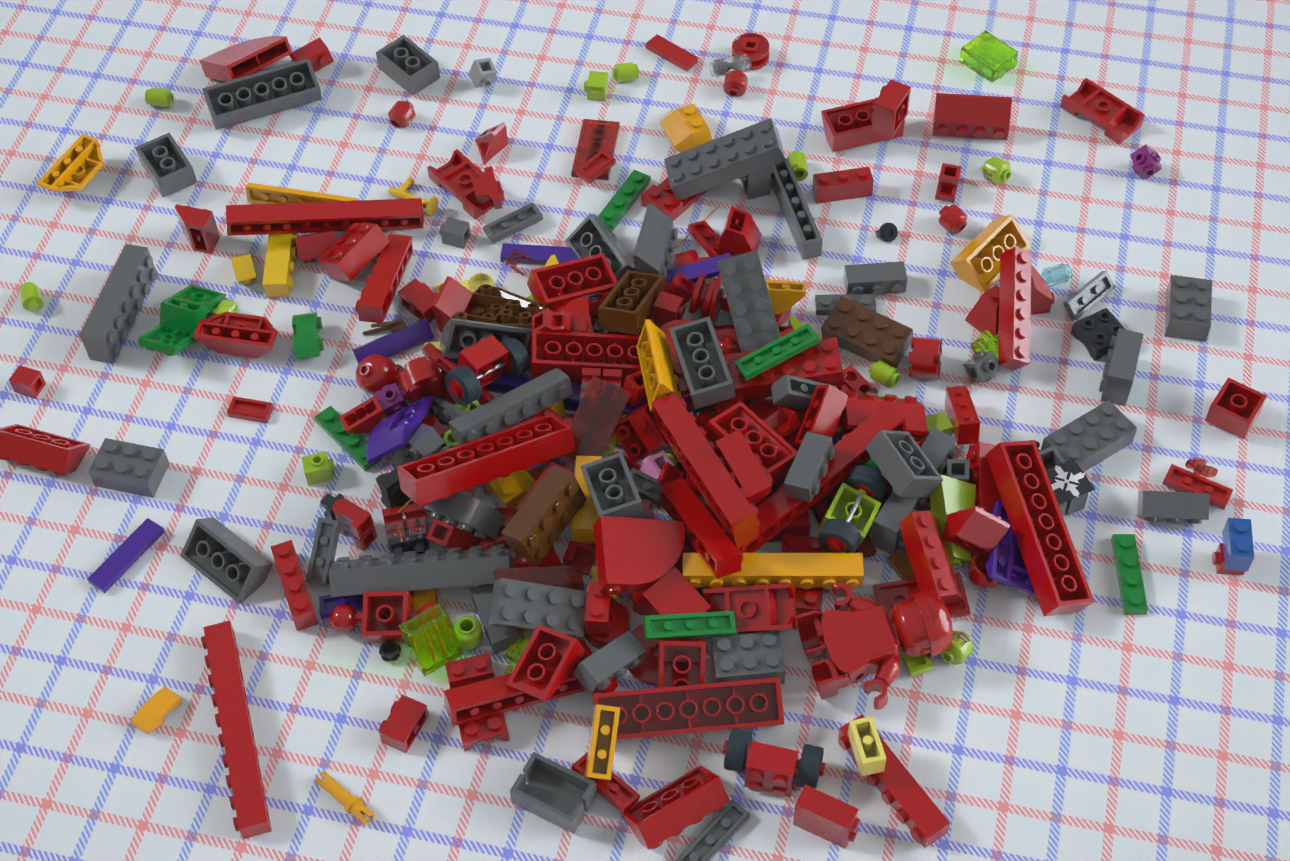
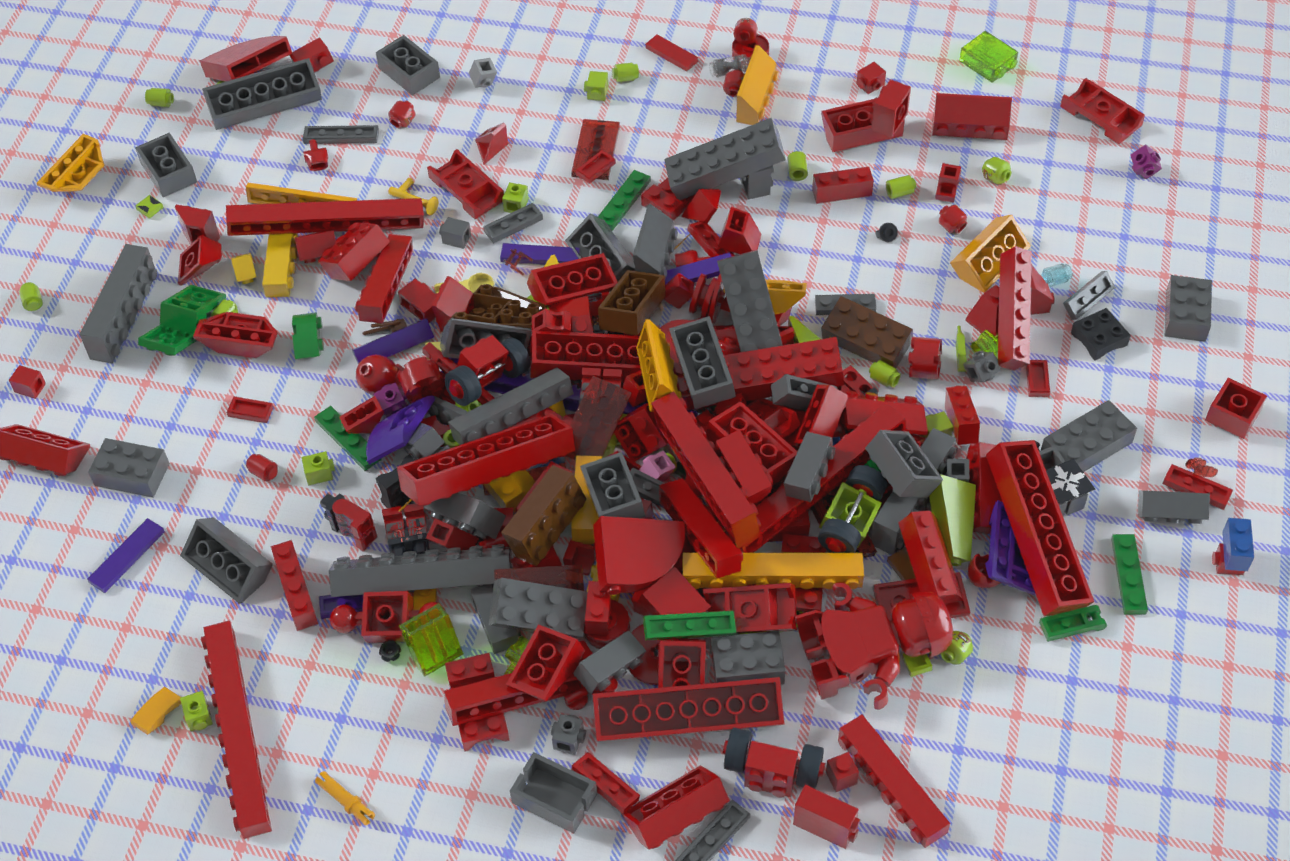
dark grey plate [305,517,342,586] -> none
red brick [379,694,429,753] -> none
lime head [453,616,483,650] -> none
red brick [472,166,502,210] -> none
light orange brick [585,704,620,780] -> none
red brick [653,291,685,328] -> none
red tile [657,462,684,484] -> none
light orange wedge [660,104,712,152] -> none
green plate [735,323,820,381] -> none
dark grey brick [771,157,823,260] -> none
dark grey brick [843,261,907,295] -> none
light yellow brick [848,716,886,776] -> none
red slope [942,506,1010,555] -> none
dark grey brick [1099,328,1144,406] -> none
none -> lime tile [135,195,164,219]
none -> red slope [178,235,222,286]
none -> lime brick [180,690,213,732]
none -> red brick [246,454,278,482]
none -> dark grey tile [303,125,379,144]
none -> red piece [303,139,328,171]
none -> lime brick [502,182,529,213]
none -> dark grey brick [551,714,586,755]
none -> red plate [564,686,588,710]
none -> red slope [681,189,721,224]
none -> red head [733,18,758,45]
none -> light orange slope [736,45,779,125]
none -> red brick [826,752,859,792]
none -> red brick [856,62,886,94]
none -> lime brick [886,175,916,199]
none -> lime piece [956,326,967,372]
none -> red tile [1026,360,1050,397]
none -> green plate [1039,605,1107,642]

